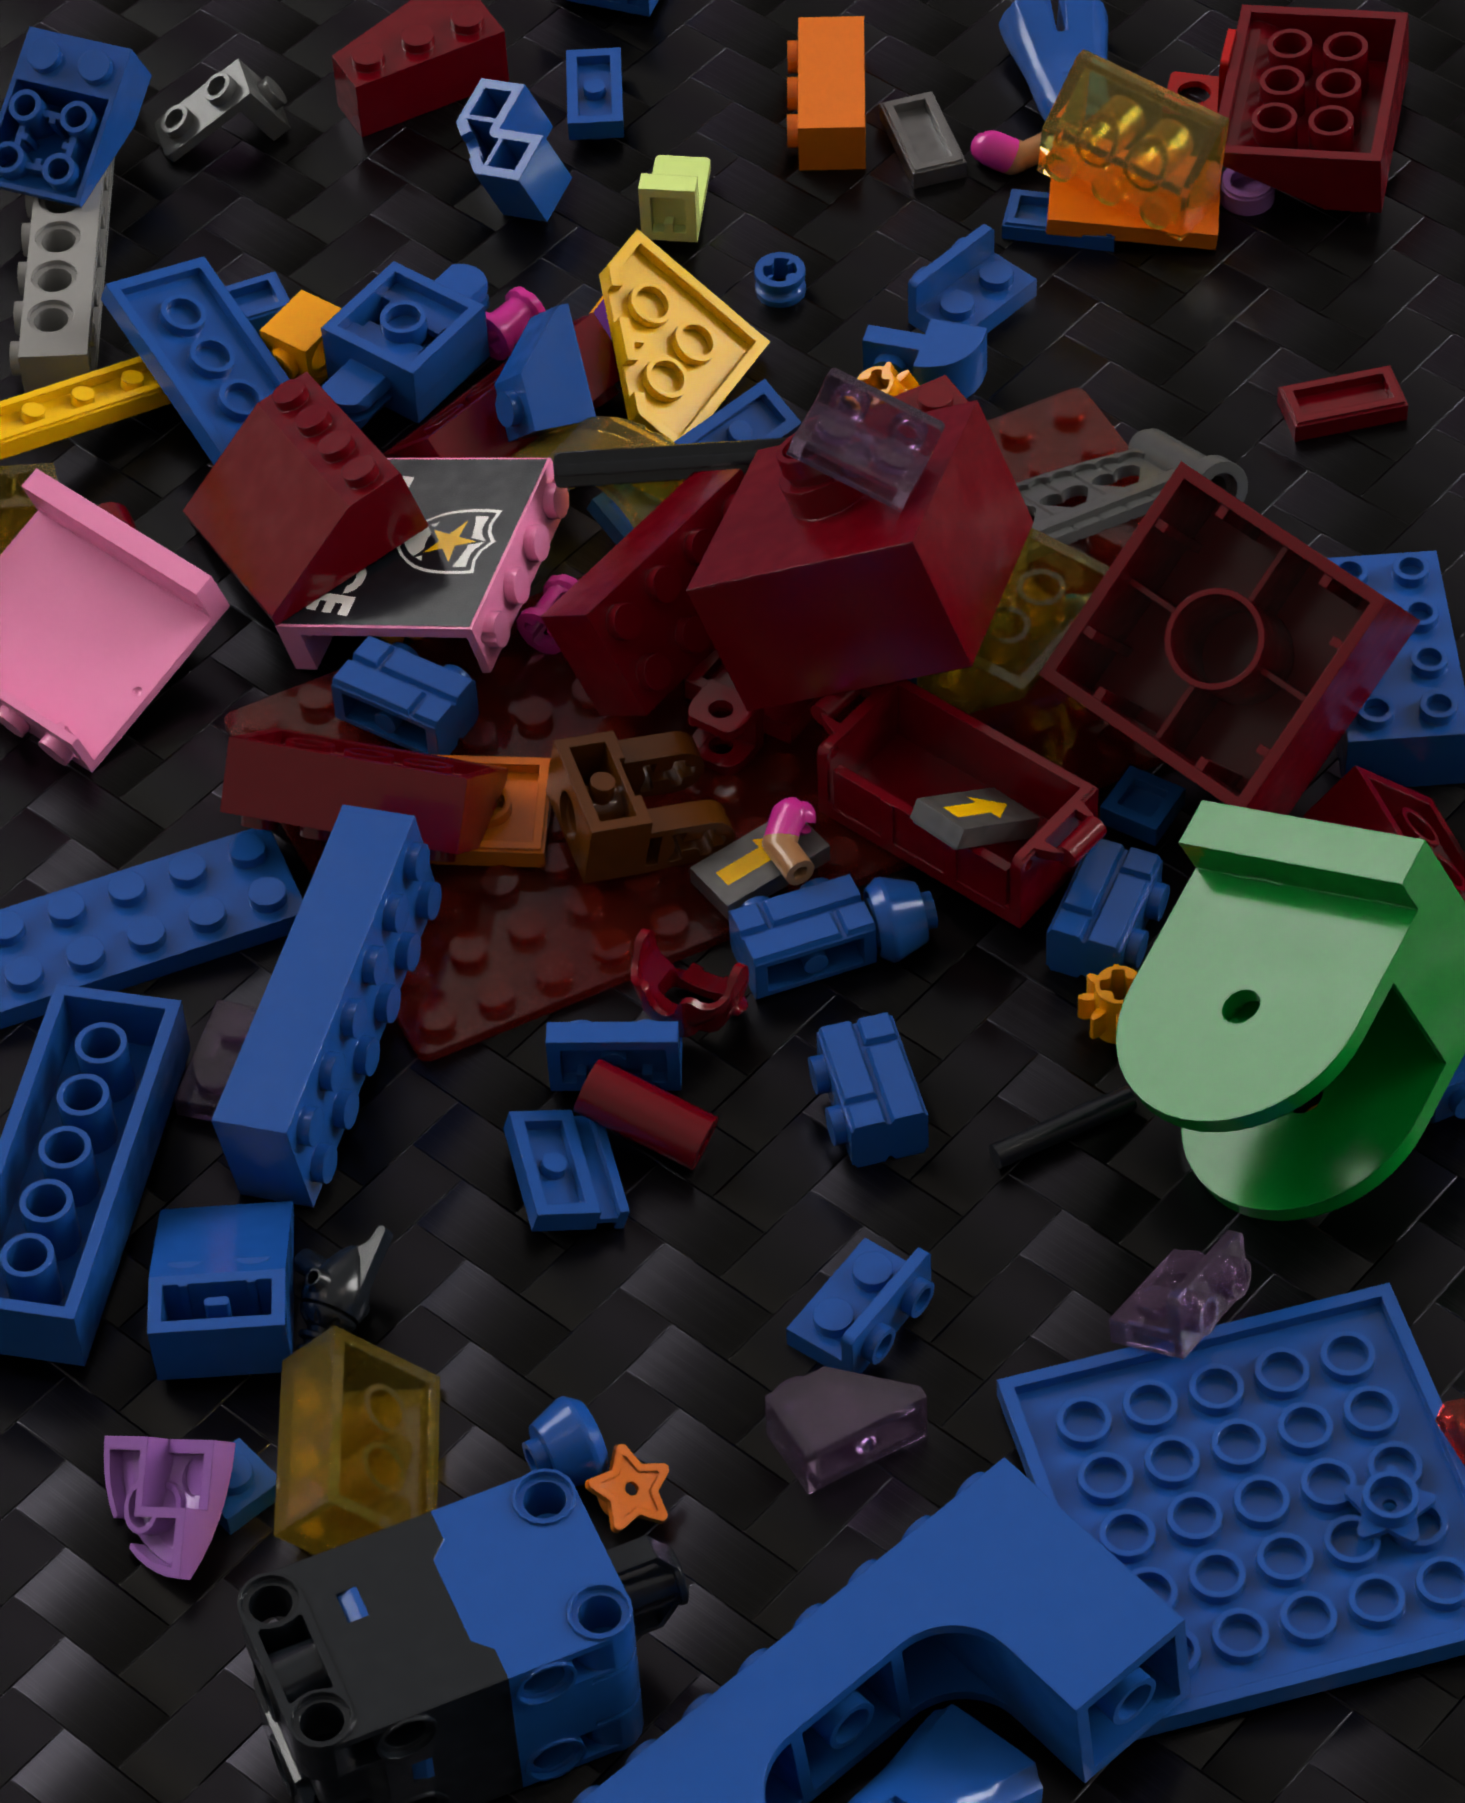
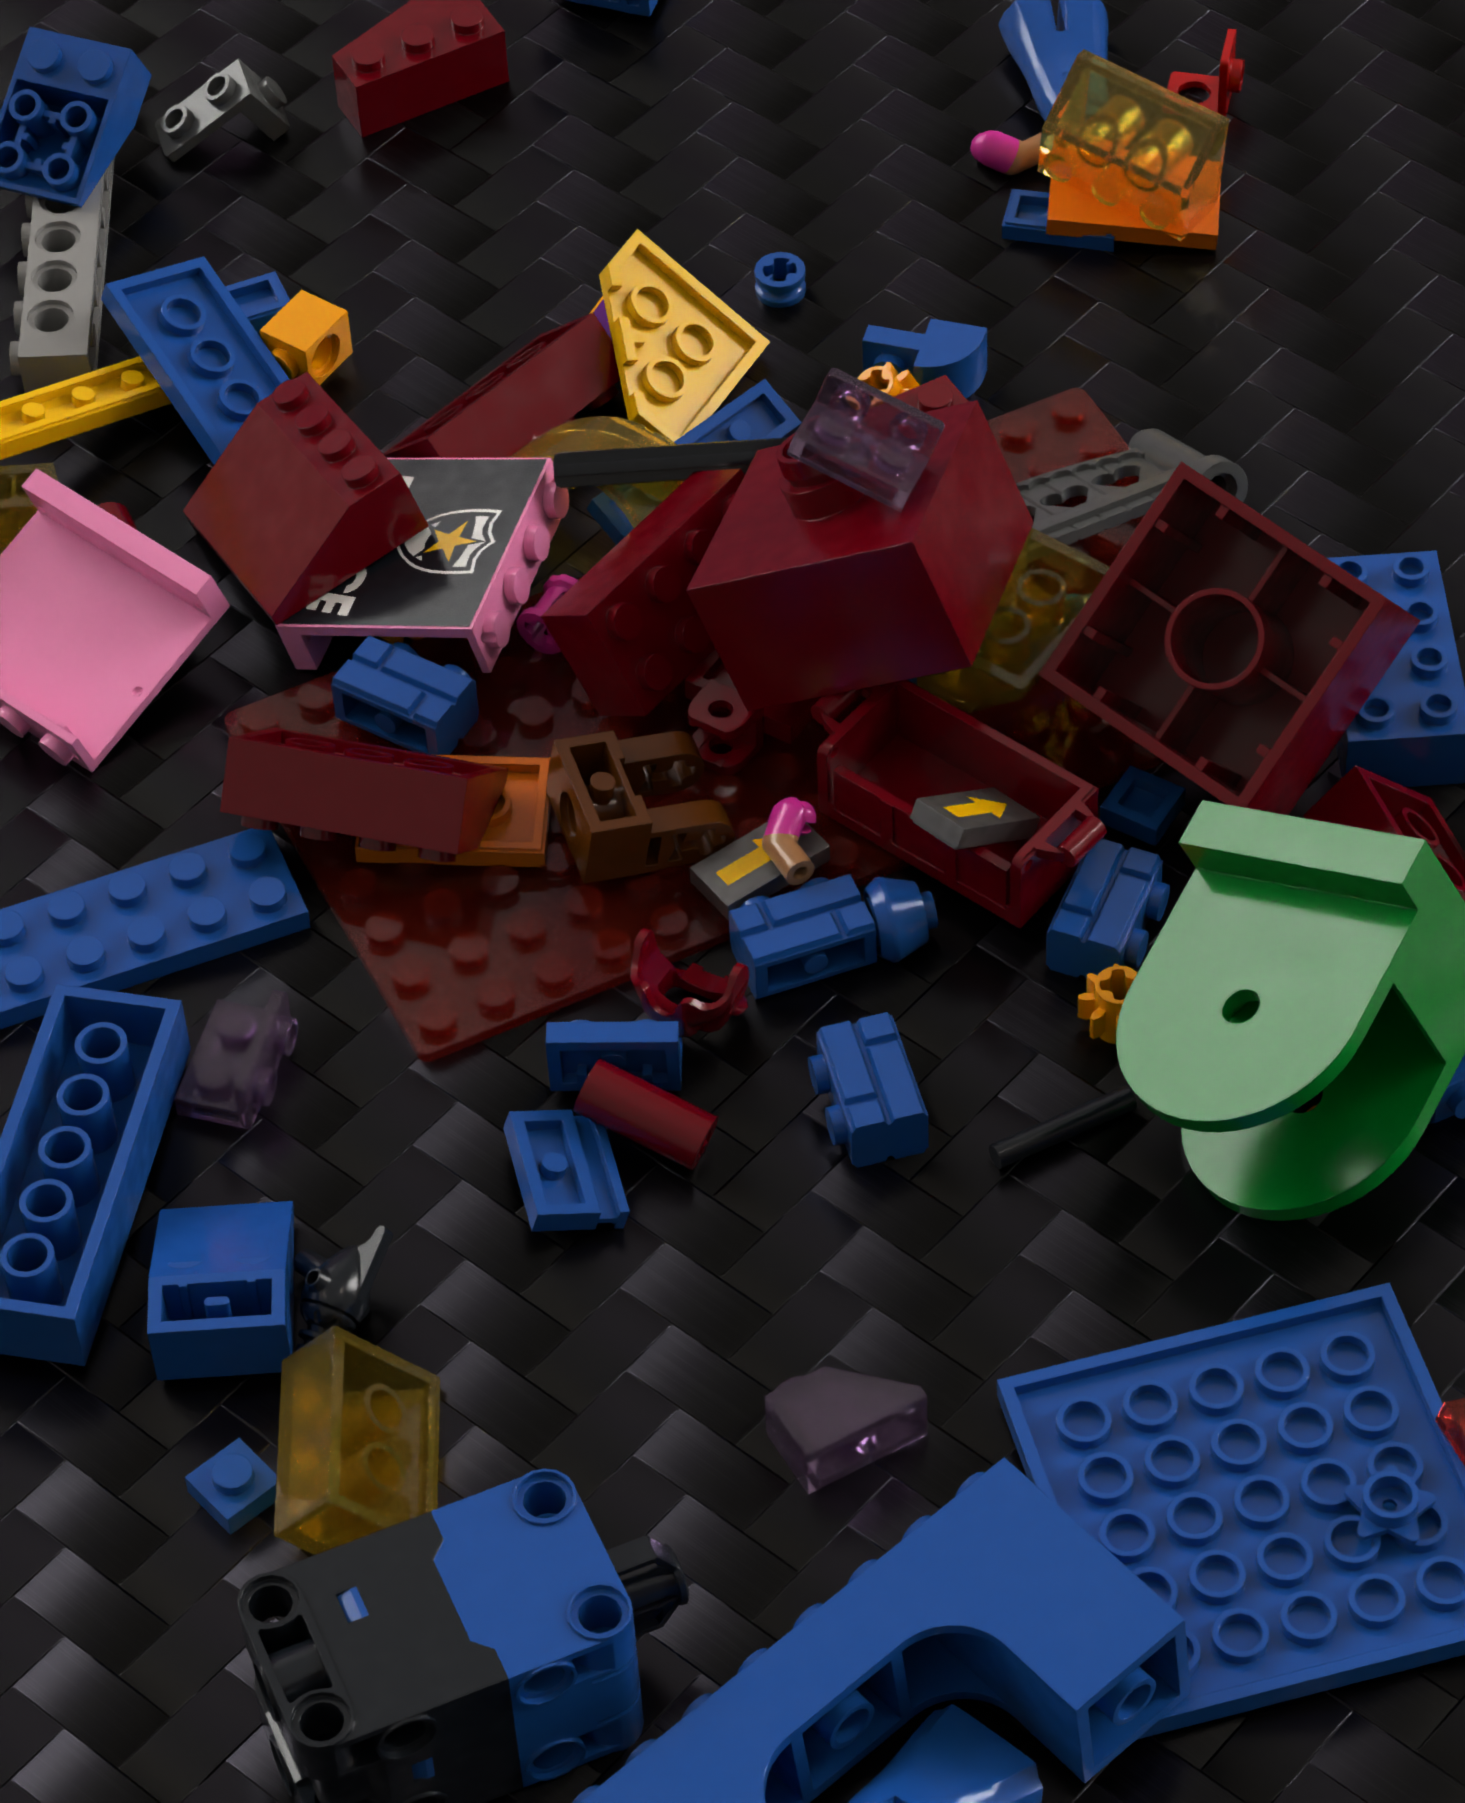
medium lavender brick [104,1436,236,1580] -> none
blue brick [211,805,442,1208] -> none
blue brick [321,261,490,429] -> none
blue brick [456,78,572,222] -> none
dark pink bush [485,286,546,361] -> none
blue slope [494,303,597,442] -> none
blue cone [522,1396,610,1487] -> none
blue plate [566,47,624,140] -> none
orange plate [585,1444,669,1533] -> none
yellowish green bracket [638,155,711,243] -> none
blue bracket [786,1238,935,1383] -> none
orange brick [787,16,866,171] -> none
flat silver tile [879,91,967,189] -> none
blue bracket [907,224,1037,333] -> none
clear purple bracket [1109,1230,1252,1359] -> none
dark red slope [1210,4,1409,213] -> none
medium lavender tile [1220,168,1275,216] -> none
dark red tile [1277,365,1409,442] -> none

